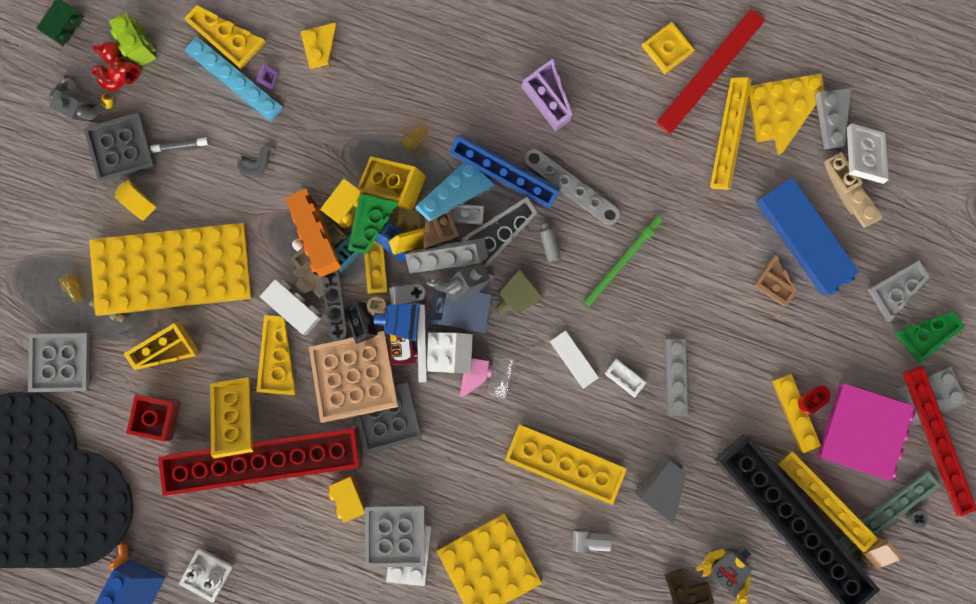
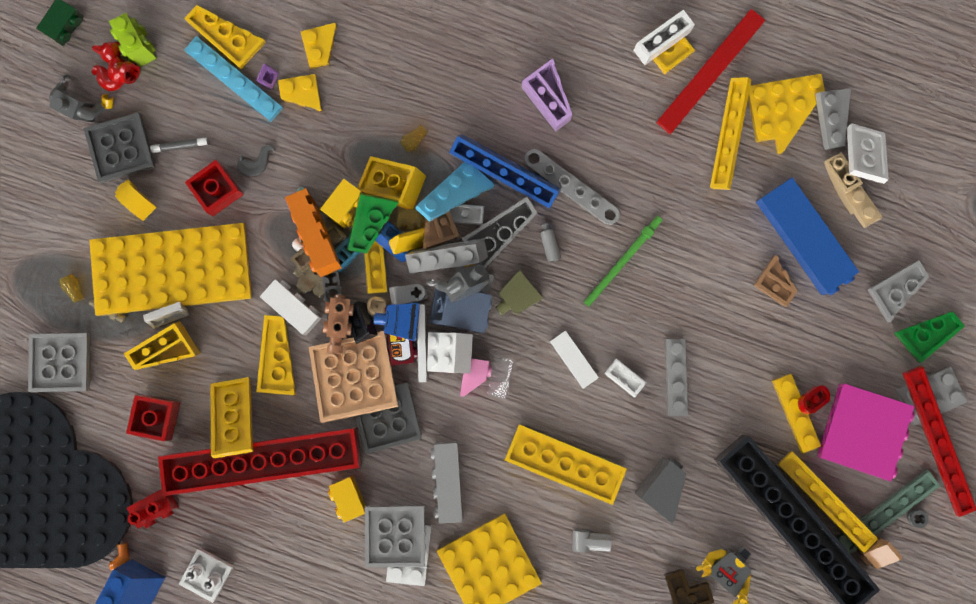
none -> red brick [127,489,179,529]
none -> white plate [143,302,189,328]
none -> red brick [185,160,244,217]
none -> yellow wing [278,74,322,111]
none -> nougat brick [323,295,353,354]
none -> light grey brick [431,441,463,524]
none -> white brick [633,10,695,65]

